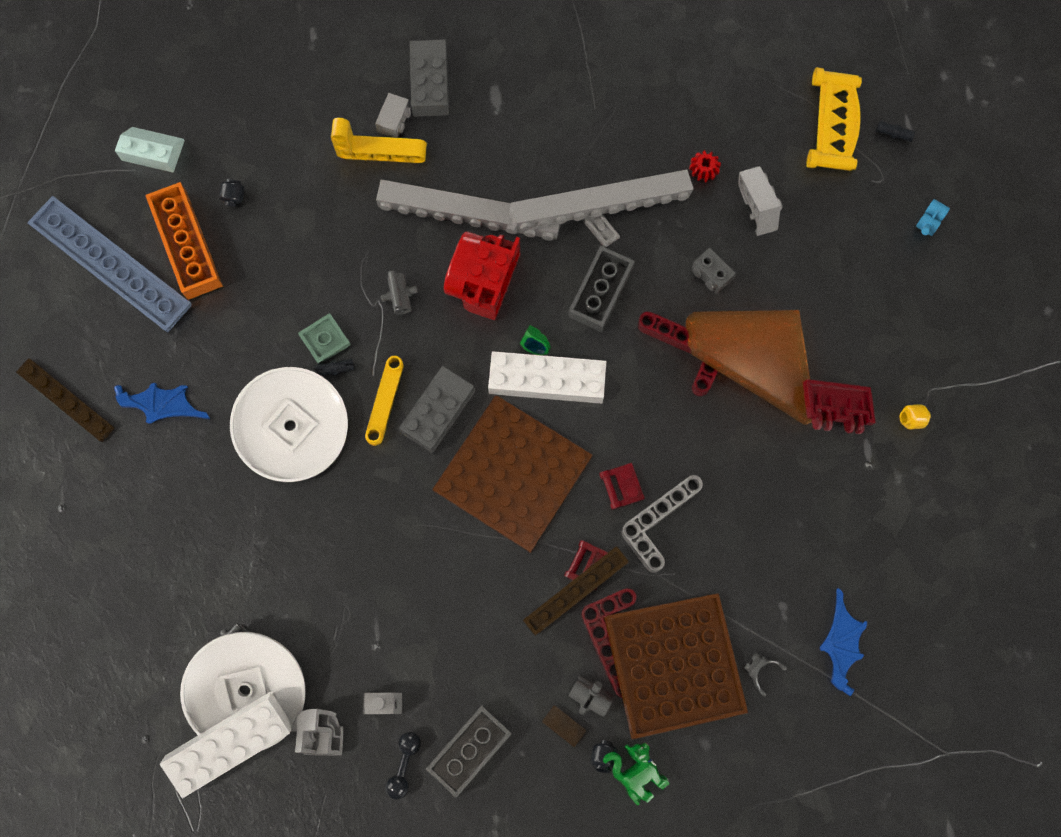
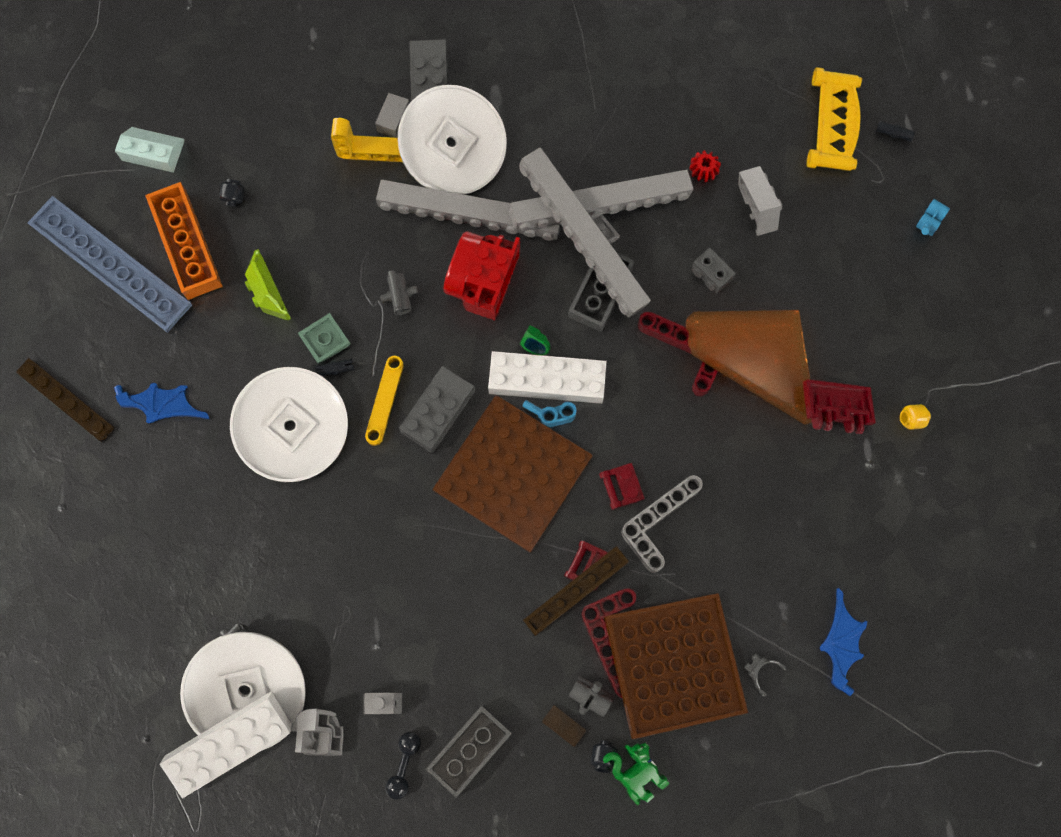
none -> lime wedge [245,249,291,320]
none -> white dish [398,85,507,195]
none -> light grey brick [519,147,651,318]
none -> dark azure beam [522,400,576,428]

